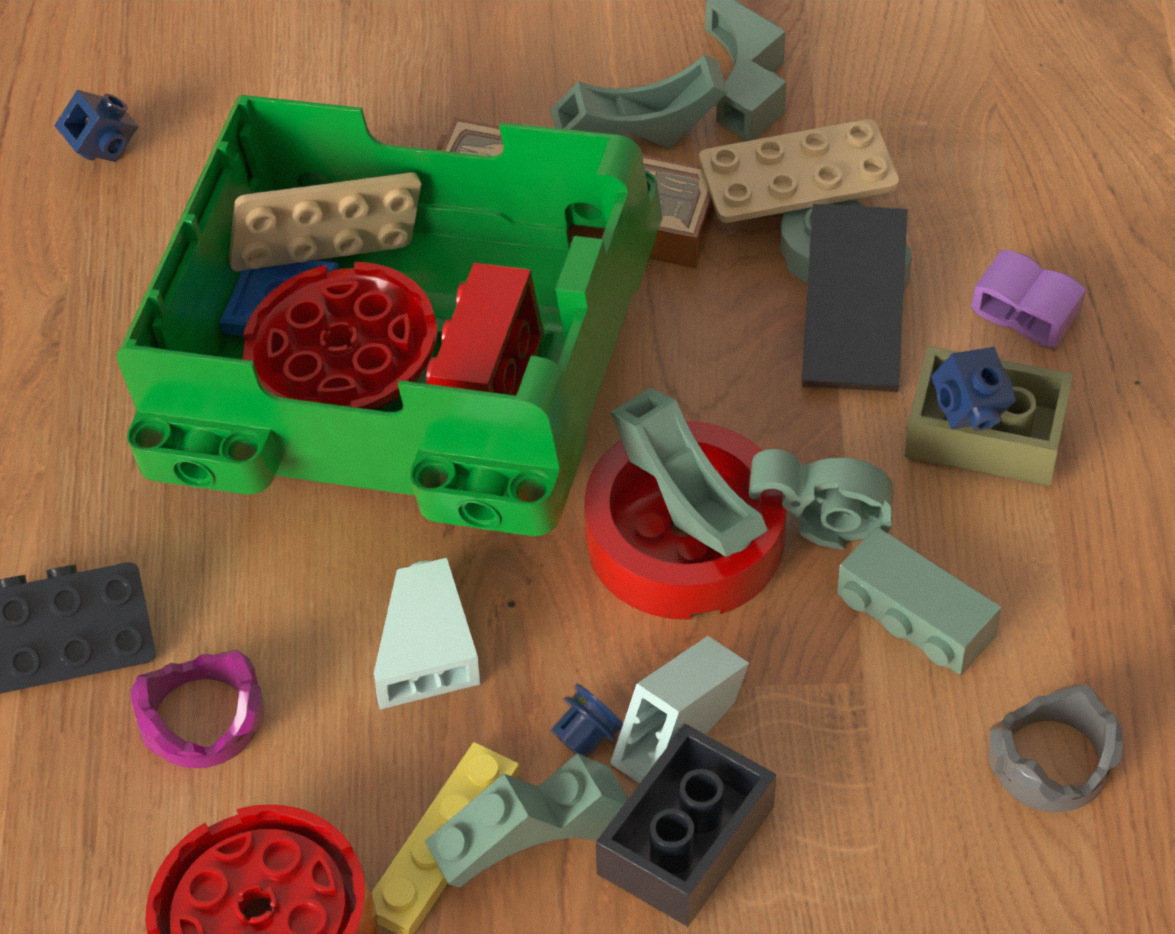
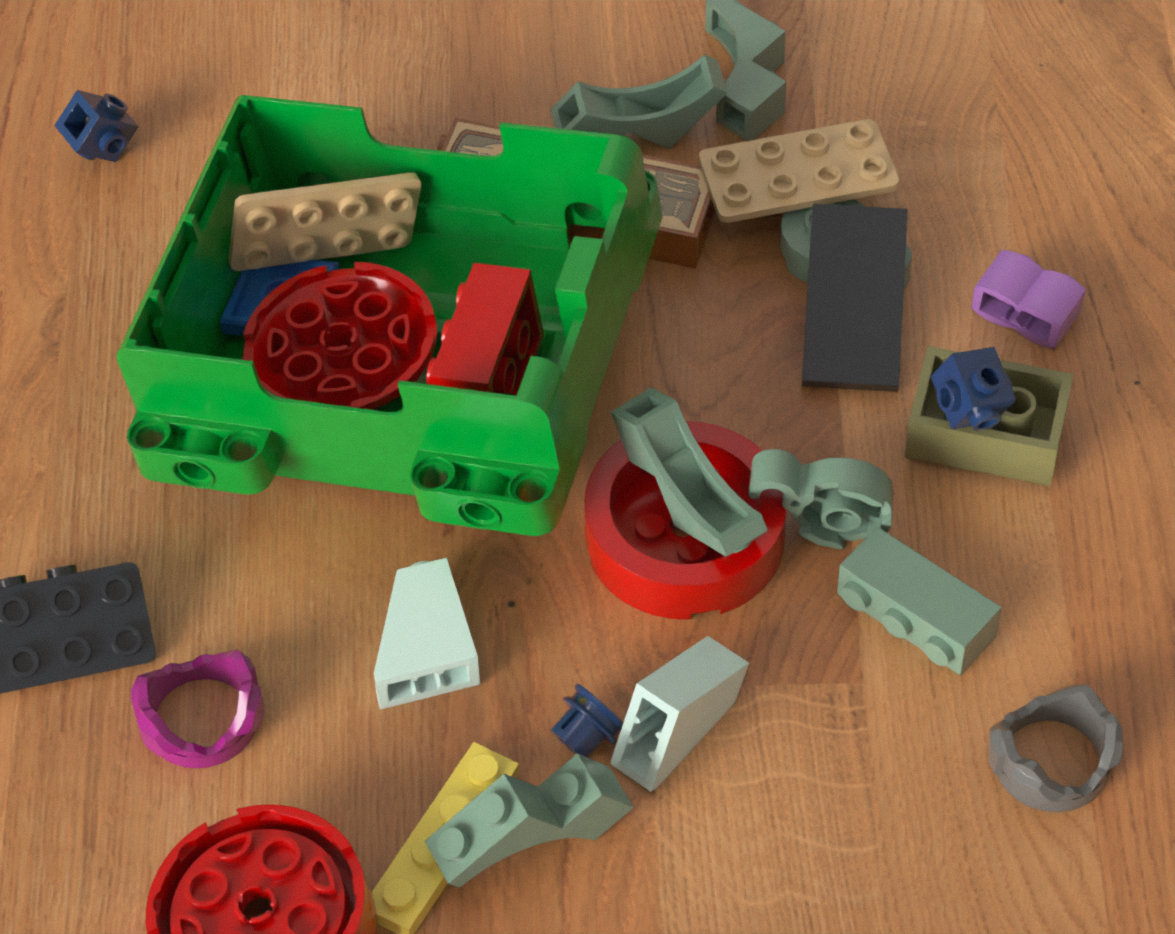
black brick [596,724,777,927] -> none

